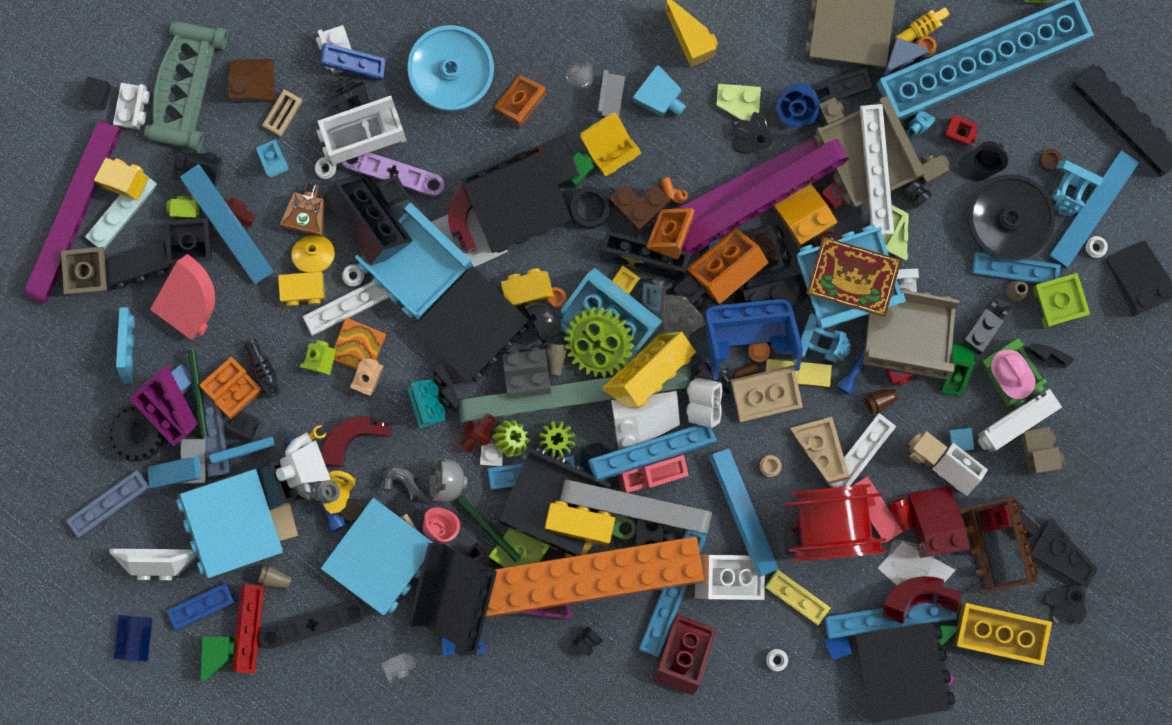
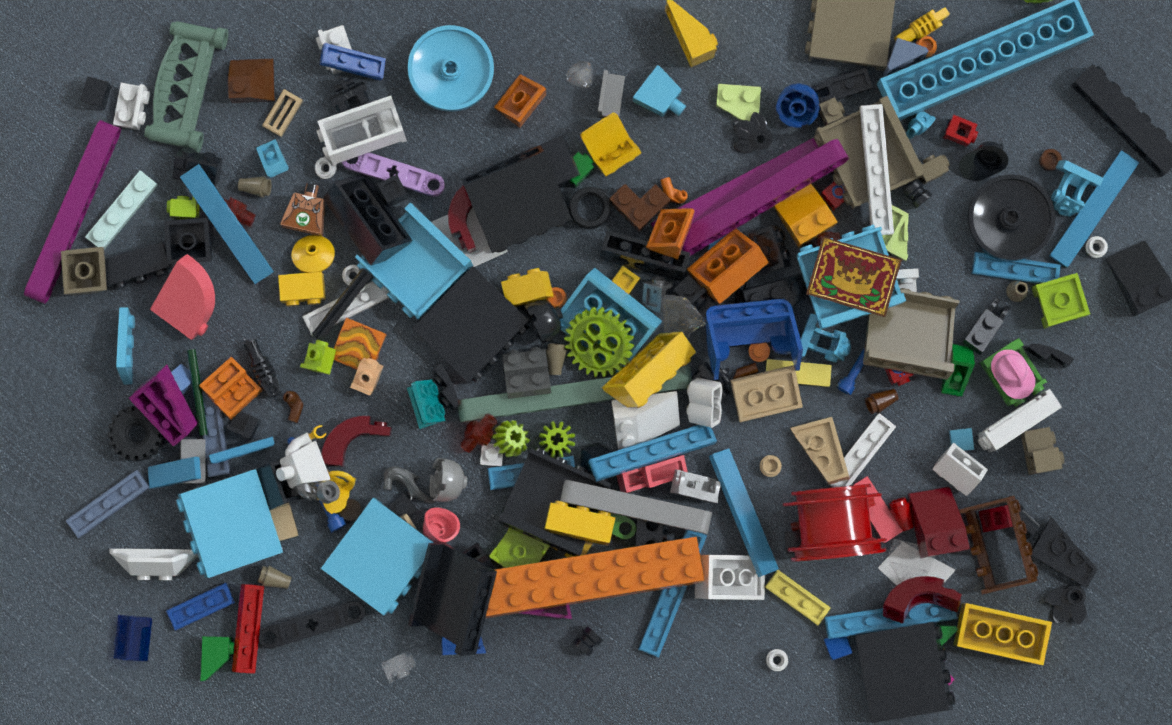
yellow brick [94,158,149,201] -> none
dark green bar [456,495,521,563] -> none
dark red slope [653,614,717,695] -> none
tan brick [908,431,947,467] -> none
none -> dark tan cone [238,176,272,198]
none -> reddish brown arm [283,391,304,423]
none -> black axle [312,268,372,341]
none -> light grey hinge [670,469,720,503]

